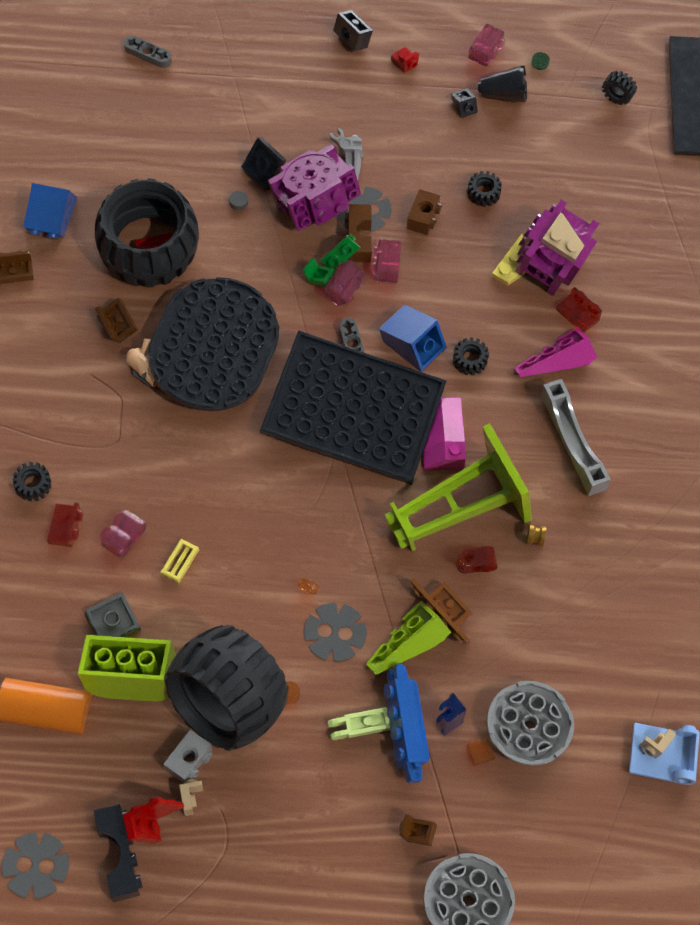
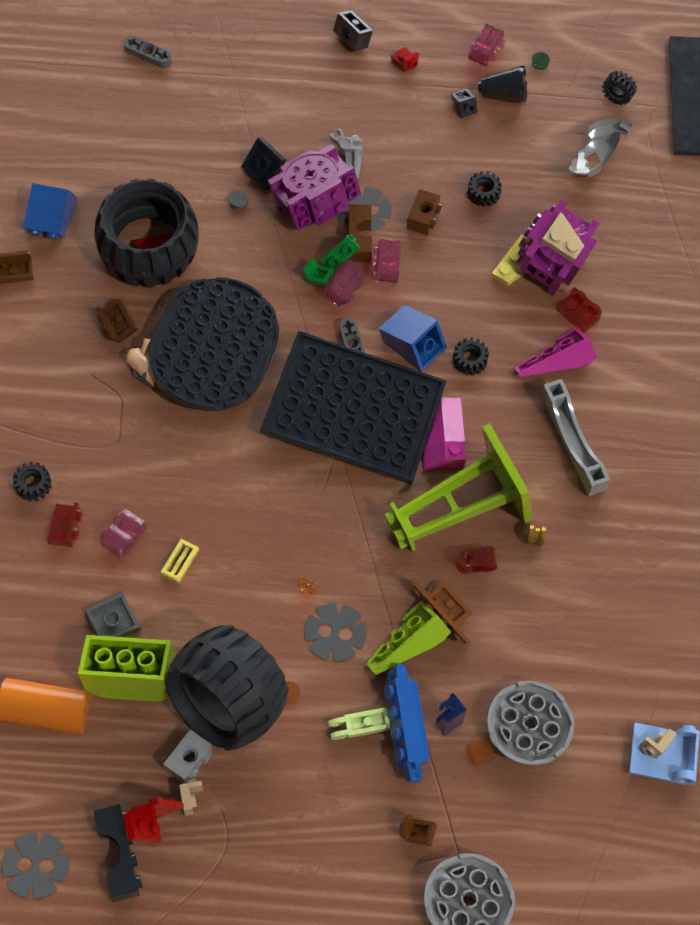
none -> light grey animal [569,118,632,177]

